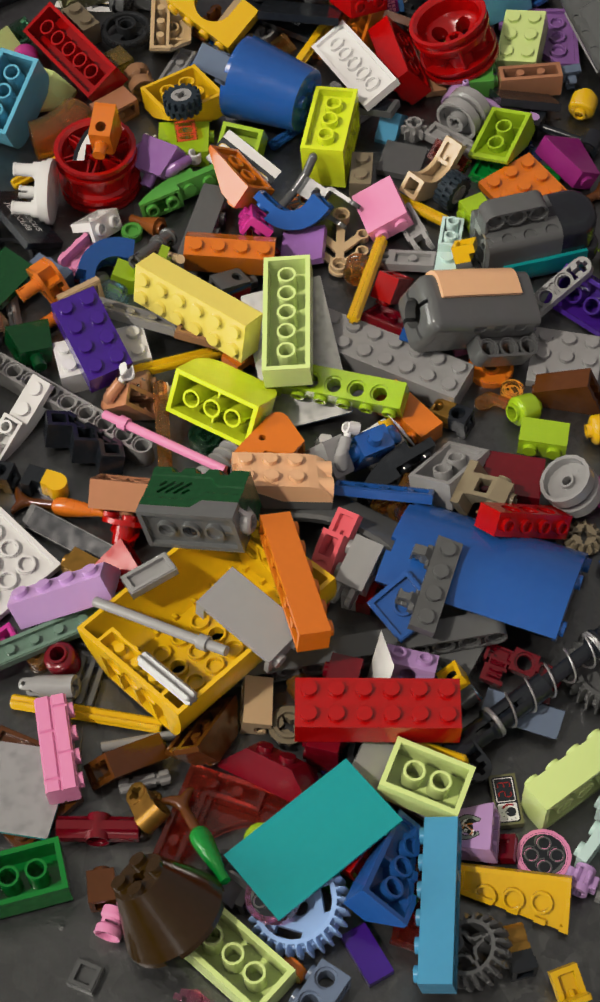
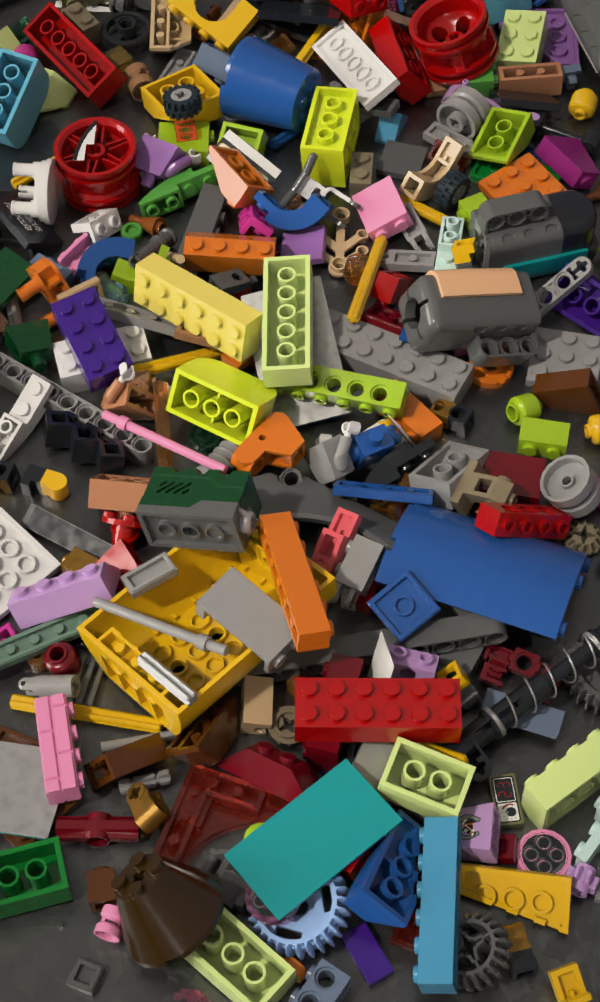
orange piece [11,487,110,517] -> none
clear orange brick [27,98,93,161] -> none
orange torso [88,102,122,160] -> none
nougat brick [89,86,140,123] -> none
green piece [161,787,231,885] -> none
light nougat piece [230,452,334,510] -> none
dark grey hinge [395,535,463,638] -> none
light grey gear [401,116,427,143] -> none
clear orange arm [474,392,510,410] -> none
clear orange tile [500,379,524,402] -> none

